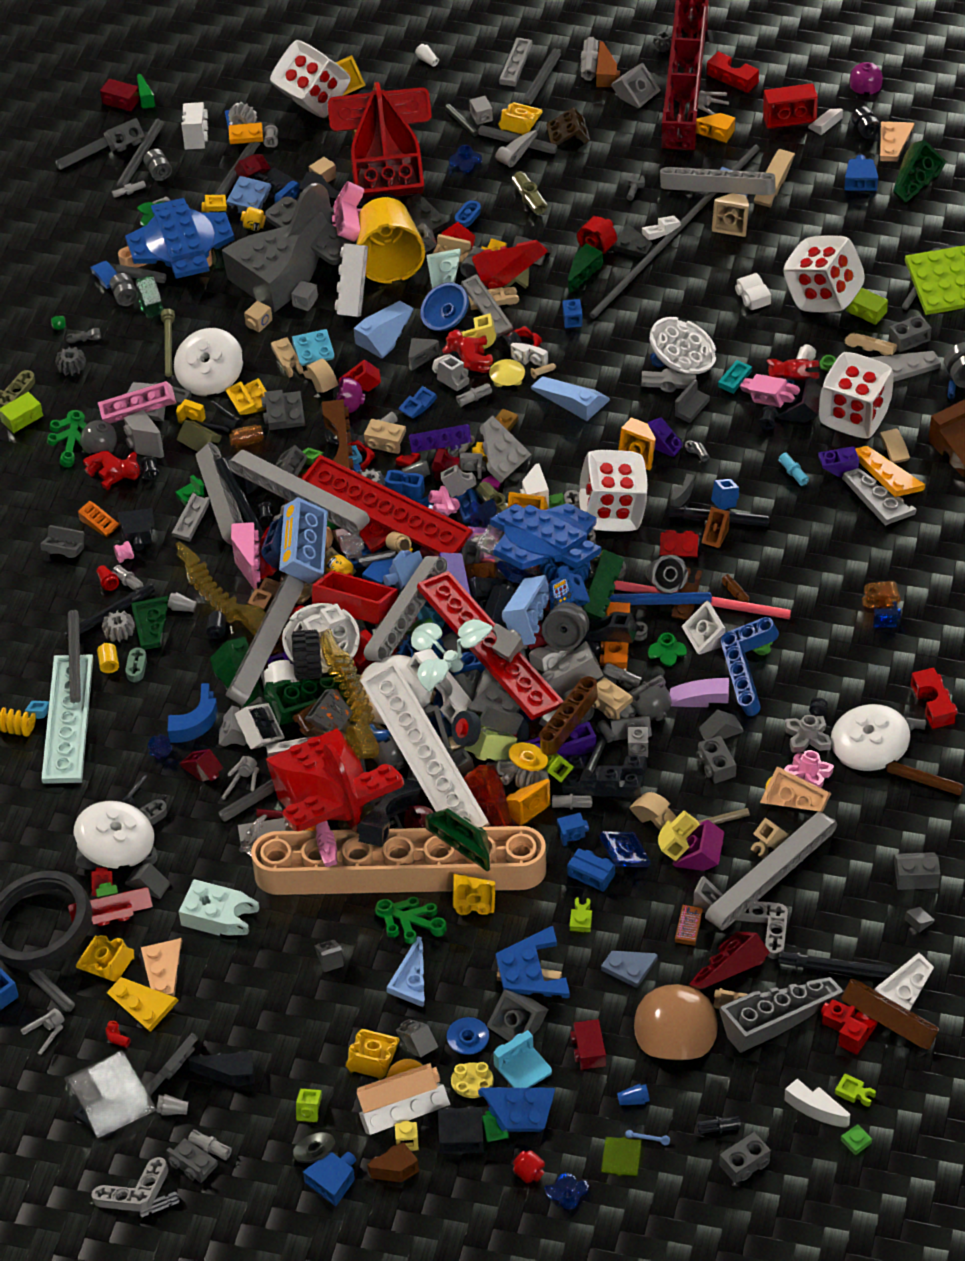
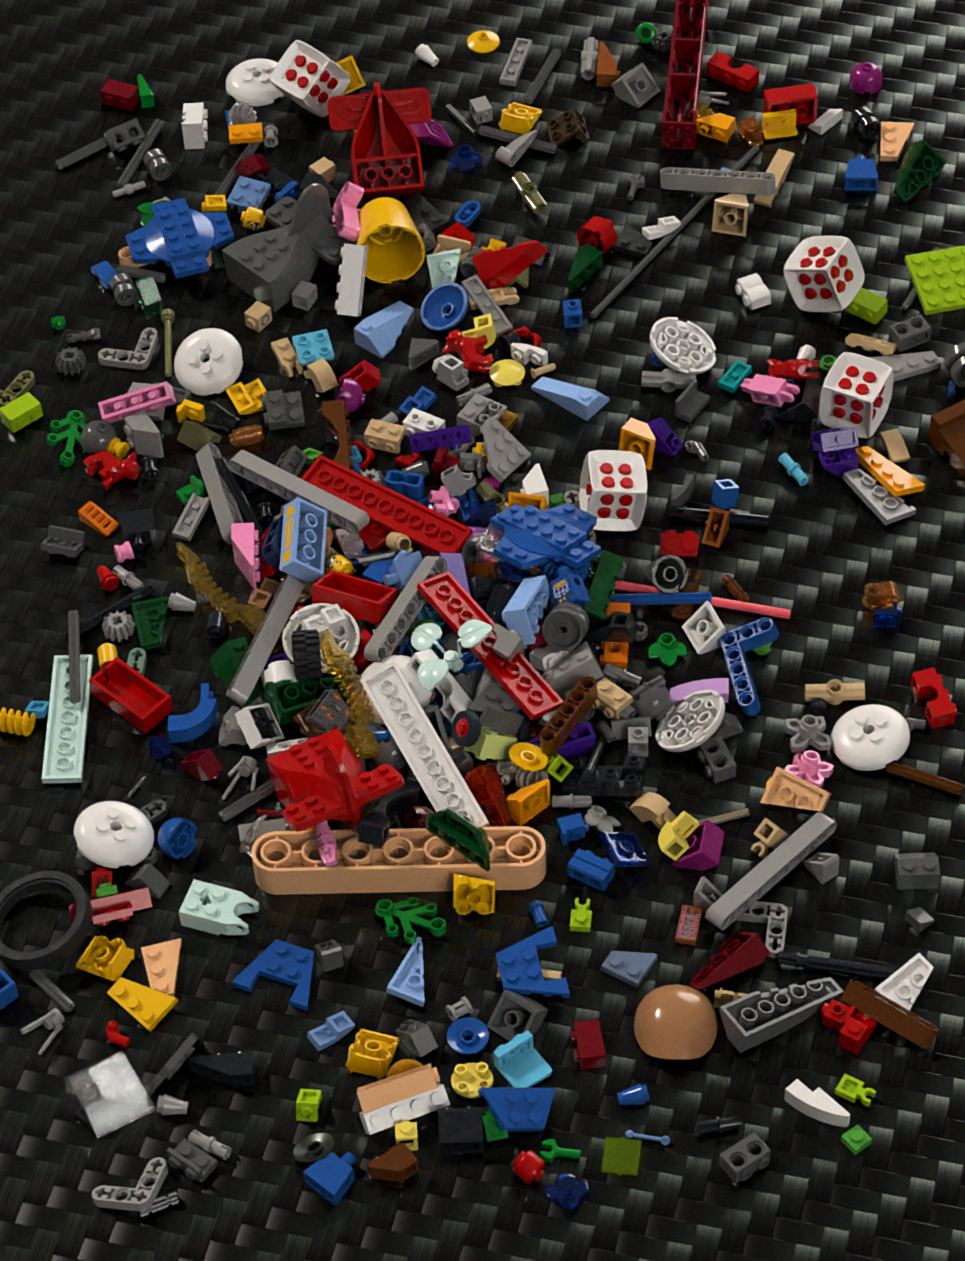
none -> red piece [89,657,173,734]
none -> light grey beam [98,328,158,370]
none -> yellow wheel [107,437,130,459]
none -> blue cylinder [158,818,197,859]
none -> white brick [225,58,285,106]
none -> blue wing [233,939,315,1011]
none -> medium blue slope [307,1011,355,1051]
none -> white brick [403,408,445,437]
none -> magenta slope [409,119,454,148]
none -> light grey bush [445,996,473,1022]
none -> light grey slope [457,393,507,437]
none -> yellow dish [467,30,500,53]
none -> blue pin [528,900,549,928]
none -> green bar [540,1139,581,1163]
none -> light grey plate [584,805,621,834]
none -> green head [636,22,658,44]
none -> white brick [655,690,725,752]
none -> clear yellow gear [692,104,712,119]
none -> clear orange piece [737,116,763,146]
none -> yellow bracket [761,109,798,140]
none -> light grey slope [803,852,840,884]
none -> tan piece [805,679,865,705]
none -> panel [811,427,859,452]

